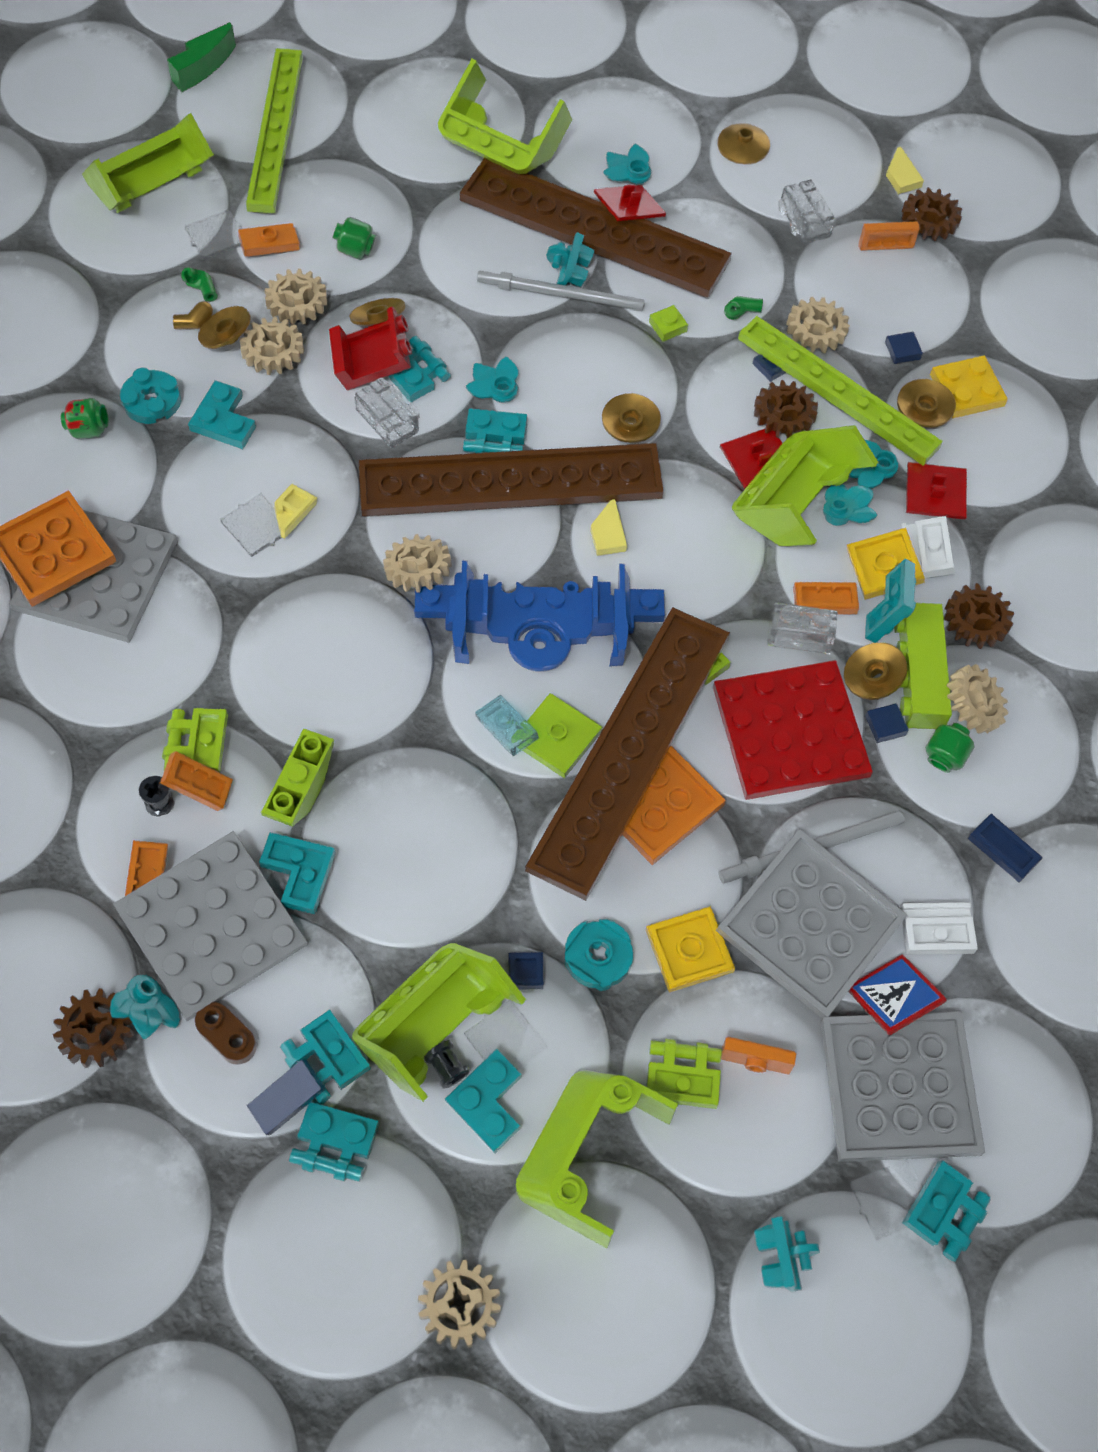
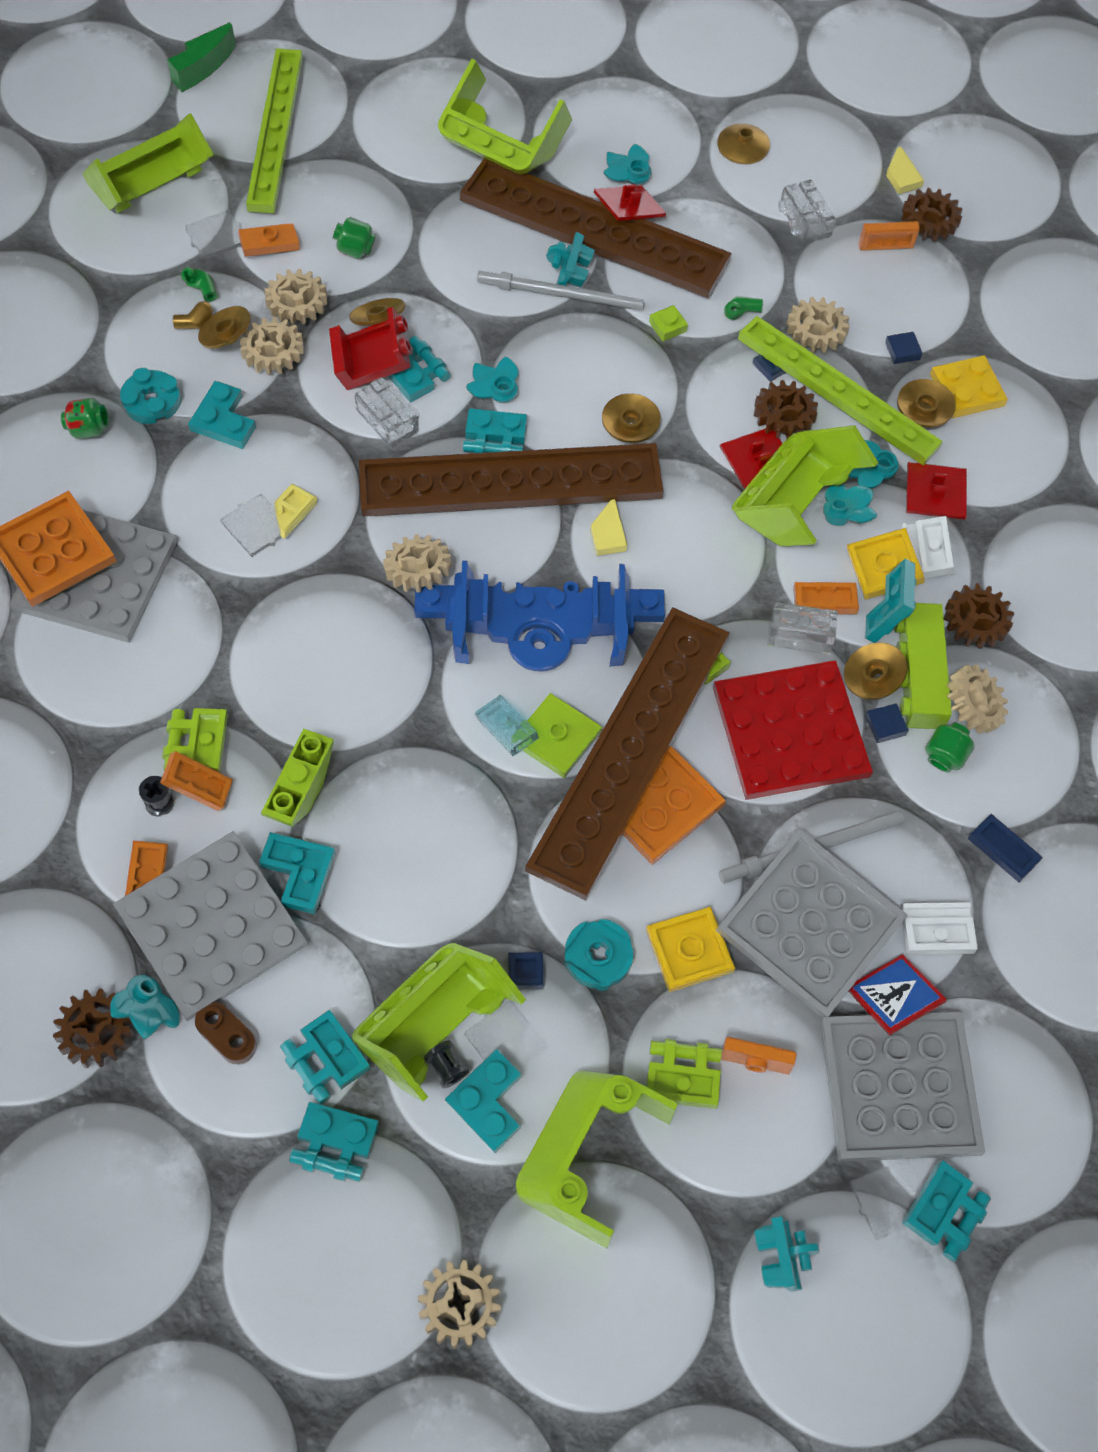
tile [246,1060,326,1135] -> none

